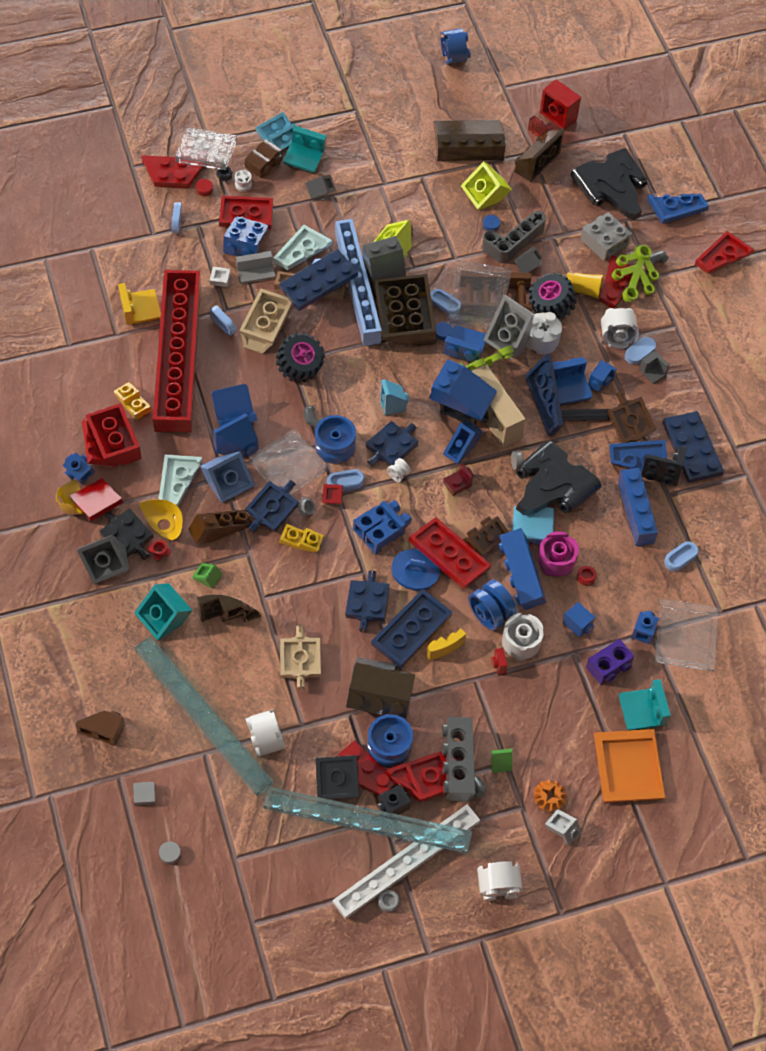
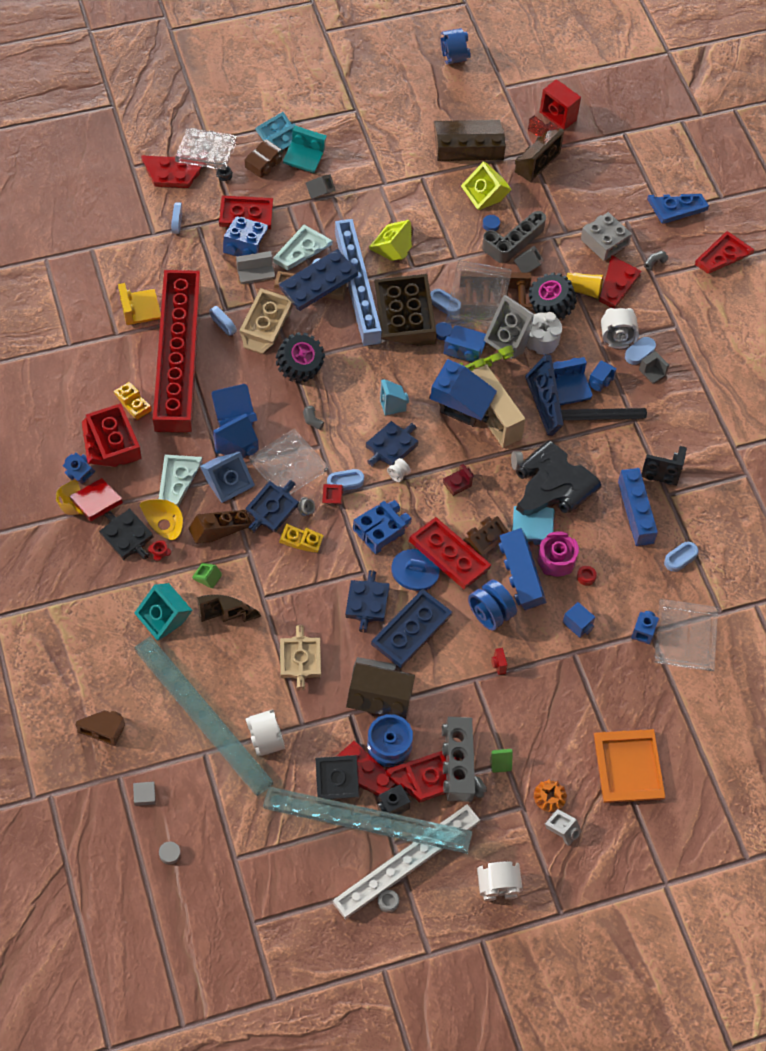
dark grey slope [77,535,129,584] -> none
red tile [196,179,213,196] -> none
white plate [210,267,231,287] -> none
white wheel [235,170,252,192] -> none
blue wheel [315,415,356,464] -> none
dark grey slope [362,236,406,298] -> none
yellow slope [427,628,466,660] -> none
blue slope [443,421,483,464] -> none
white brick [502,613,544,661] -> none
black rock [570,148,648,219] -> none
dark purple brick [586,638,634,685] -> none
reddish brown plate [607,391,656,443] -> none
blue wing [609,440,667,471] -> none
lime plant [612,245,659,302] -> none
teal bracket [618,679,671,731] -> none
dark blue plate [662,411,724,483] -> none

